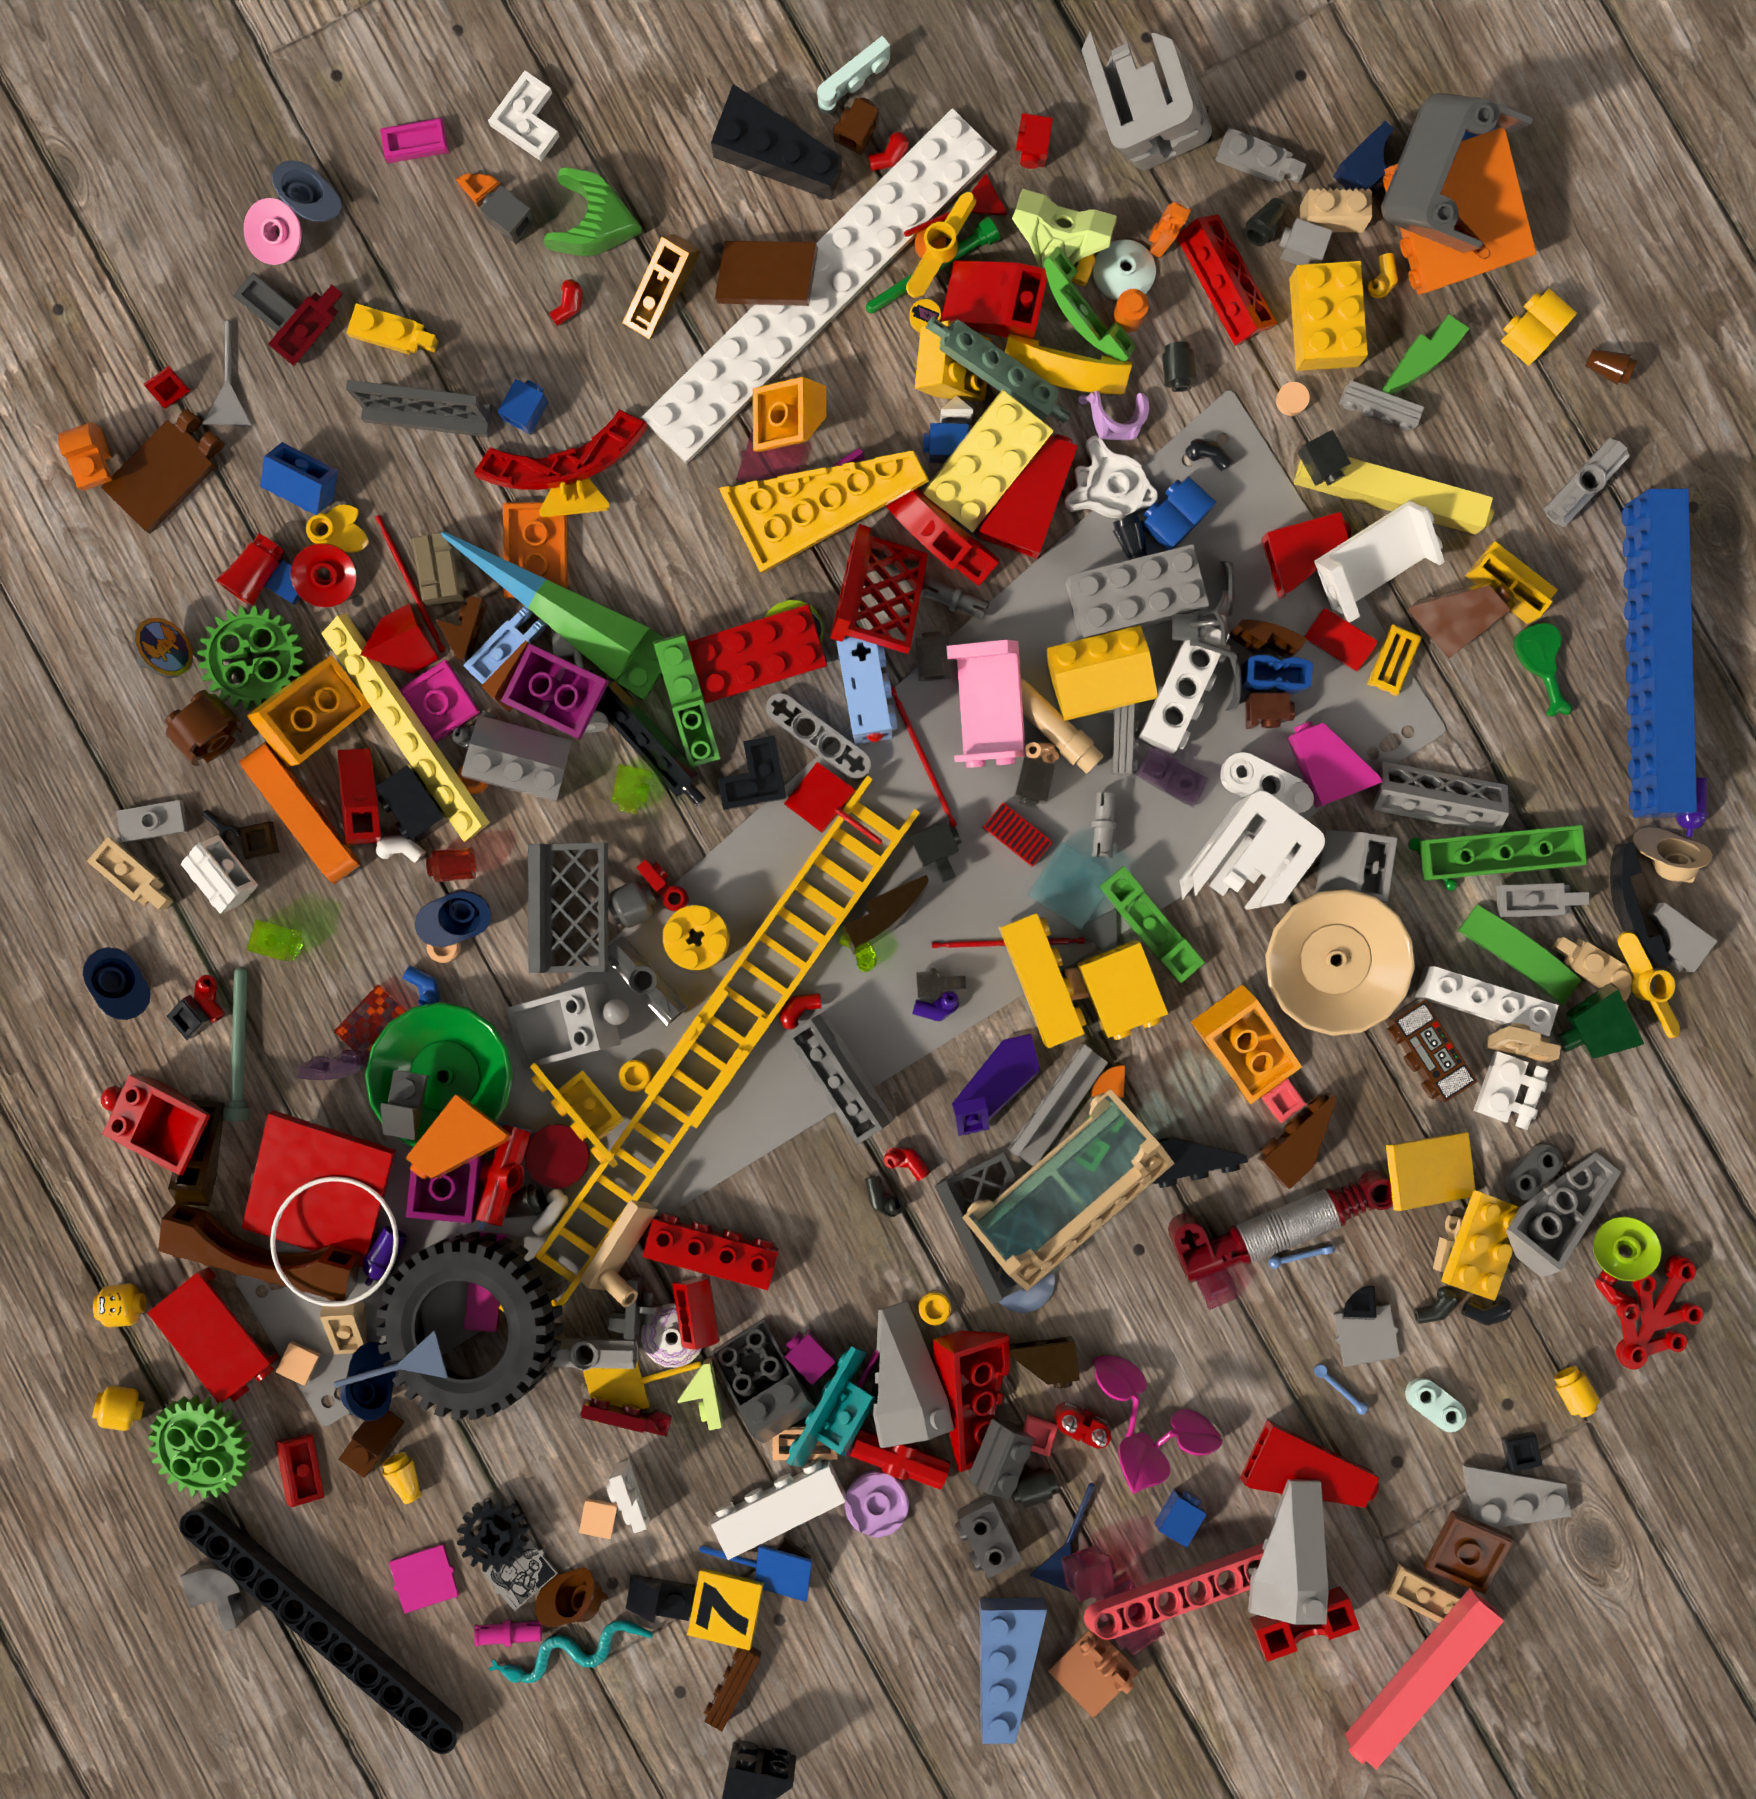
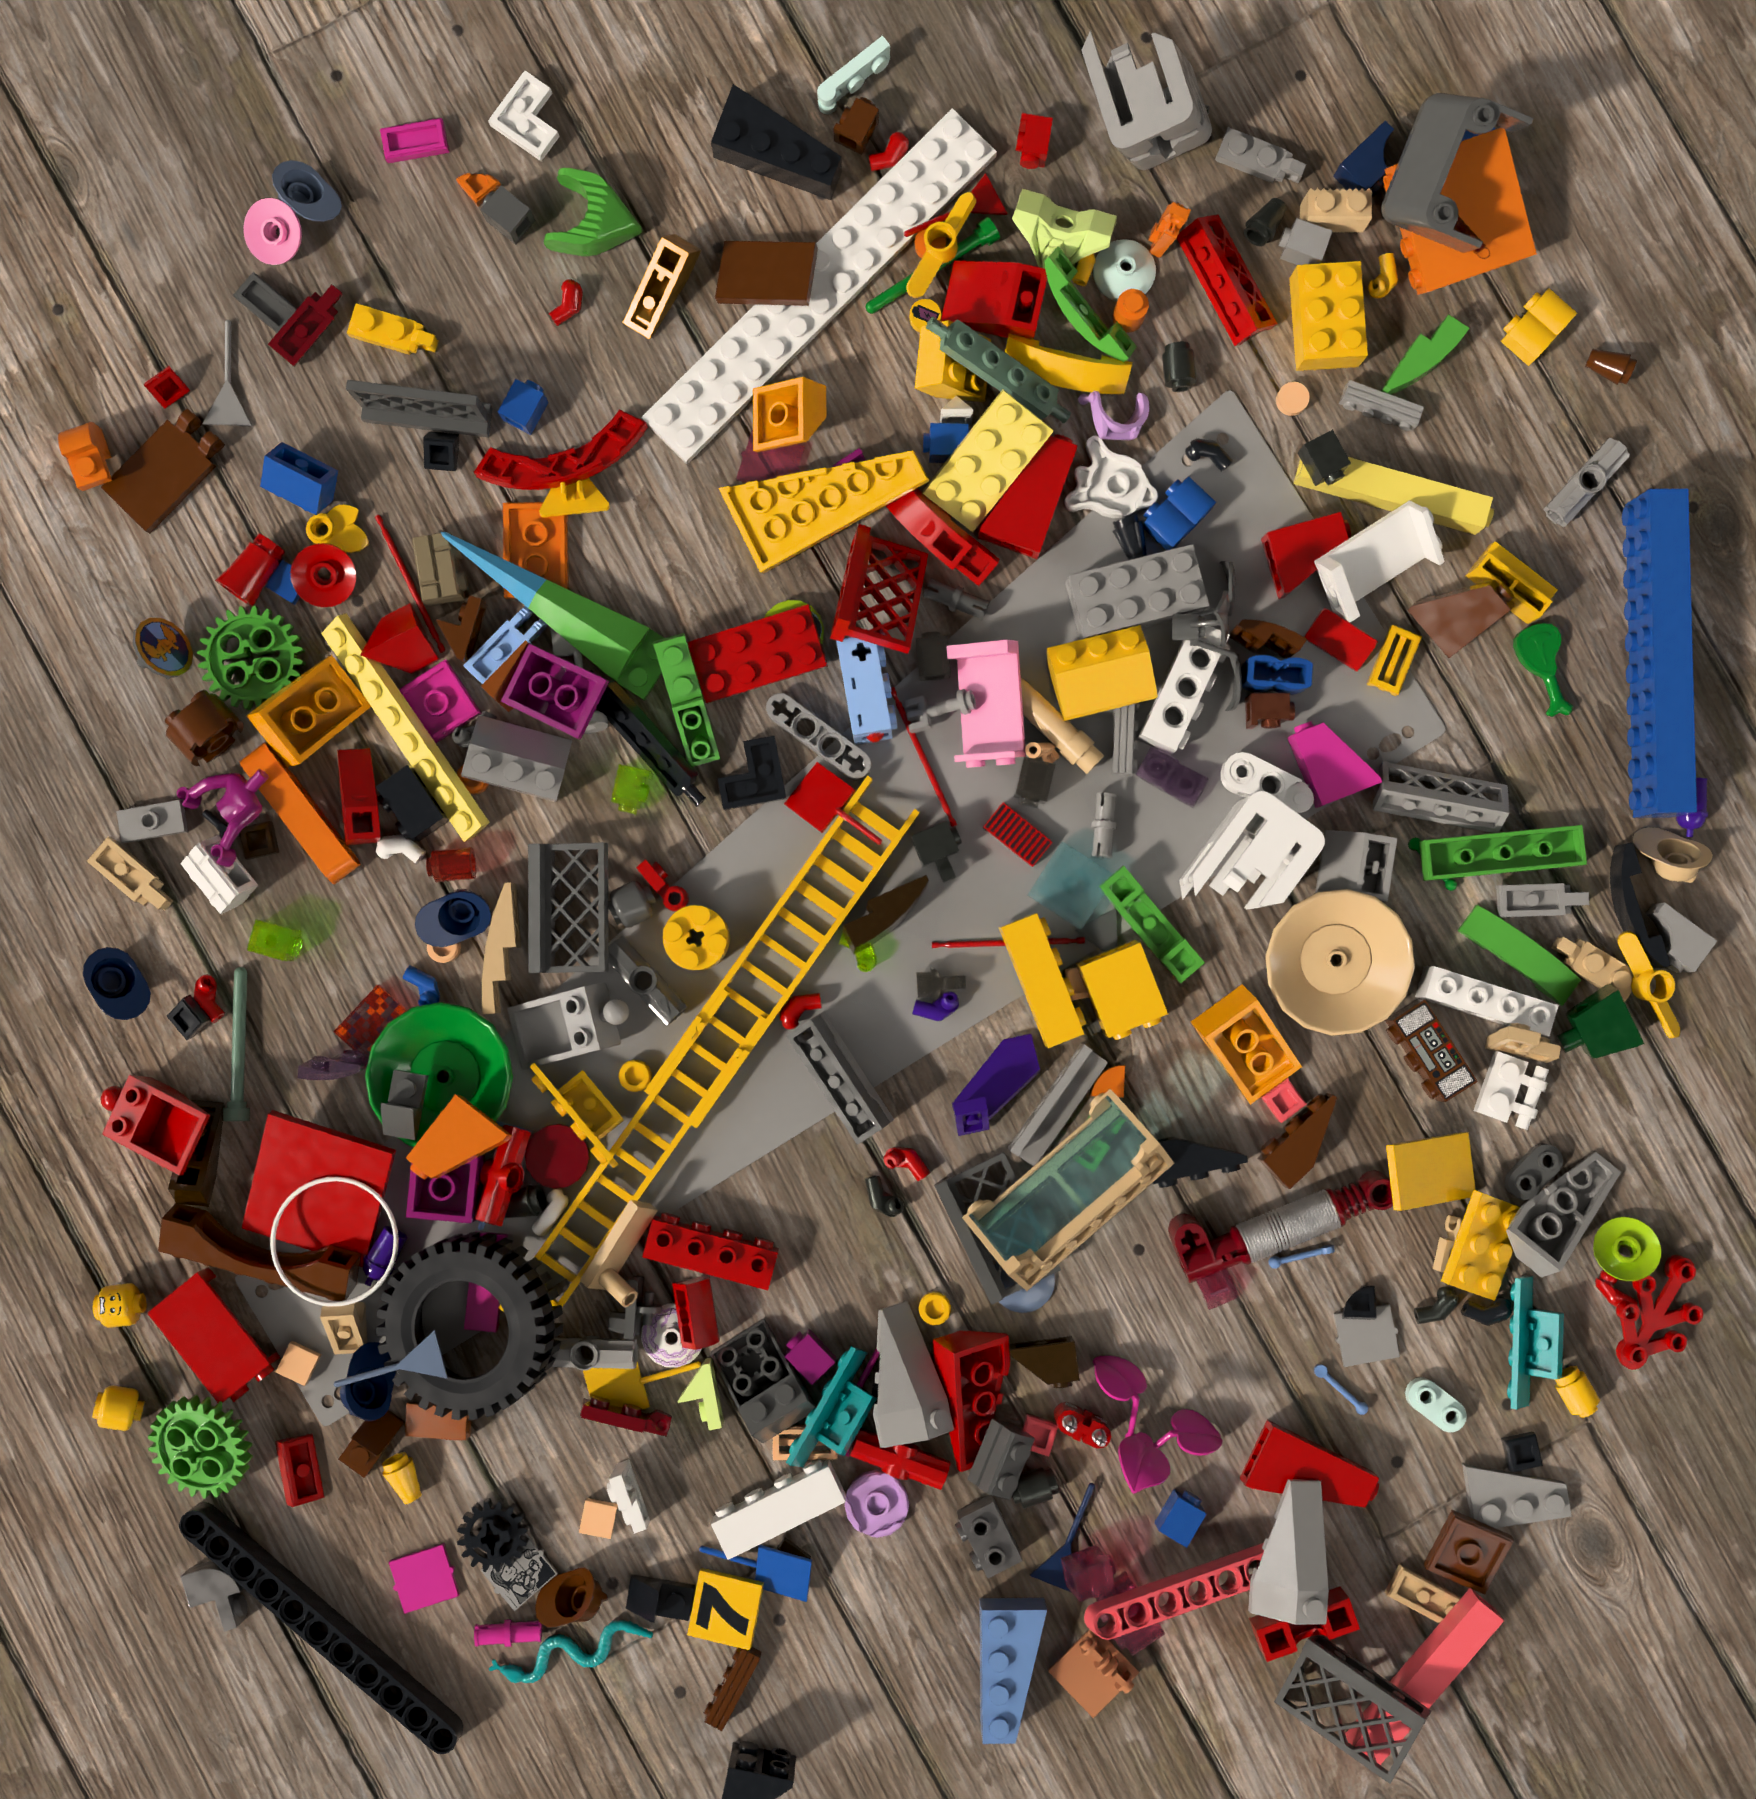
none -> magenta piece [177,769,269,867]
none -> dark orange slope [405,1402,471,1441]
none -> black slope [423,432,459,471]
none -> tan slope [482,882,521,1015]
none -> light grey hinge [904,689,976,733]
none -> dark grey fence [1274,1635,1432,1784]
none -> teal bracket [1507,1275,1564,1410]

